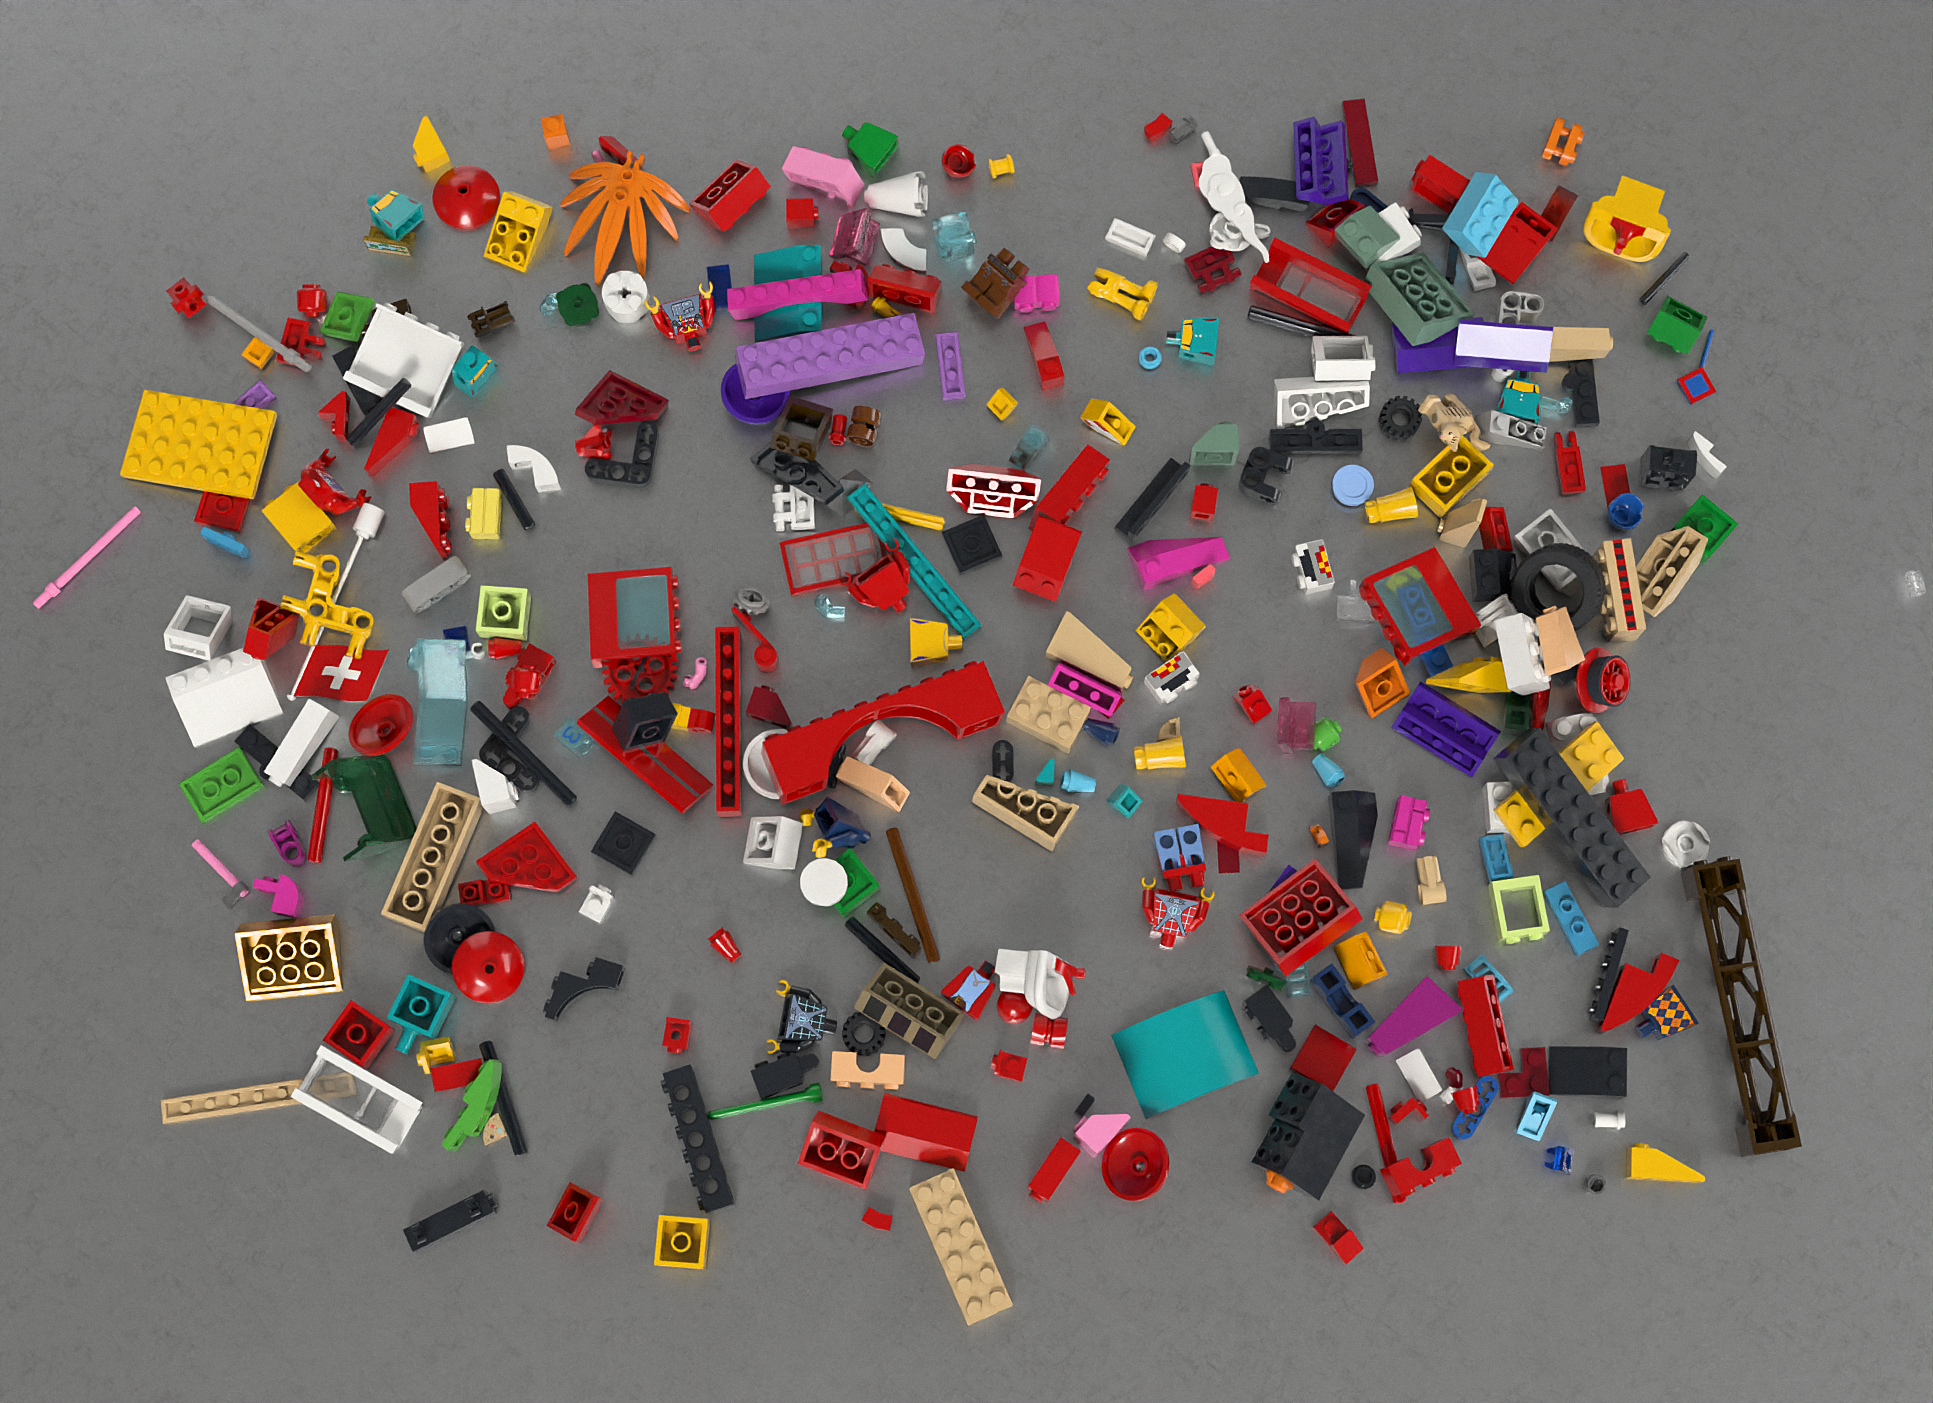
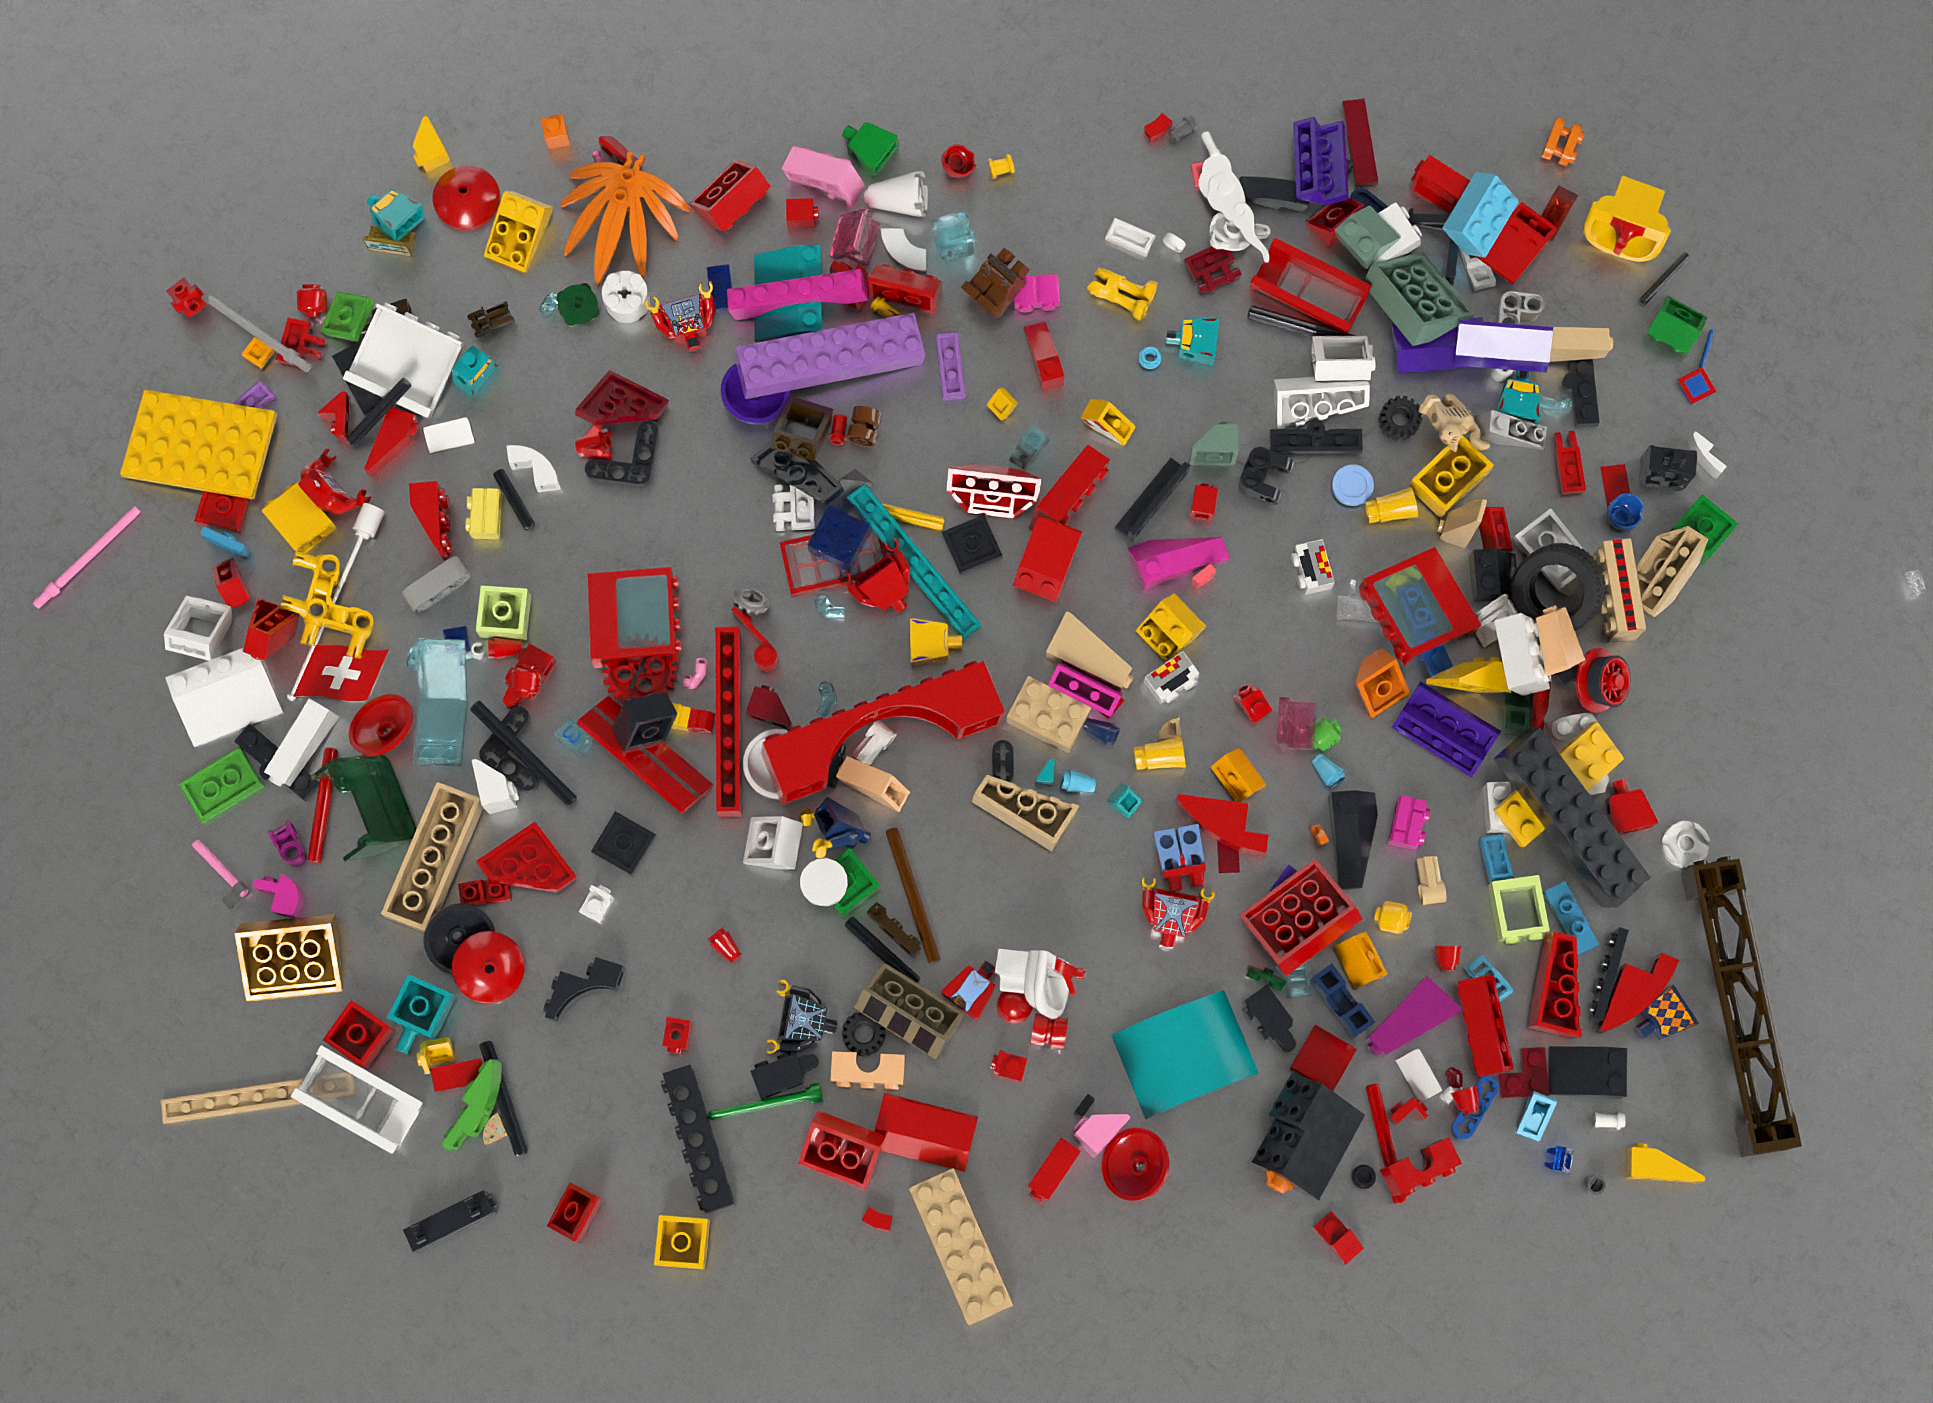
none -> red slope [212,557,250,608]
none -> clear blue brick [807,505,871,572]
none -> clear light blue arm [816,681,837,718]
none -> red wedge [1527,932,1582,1039]

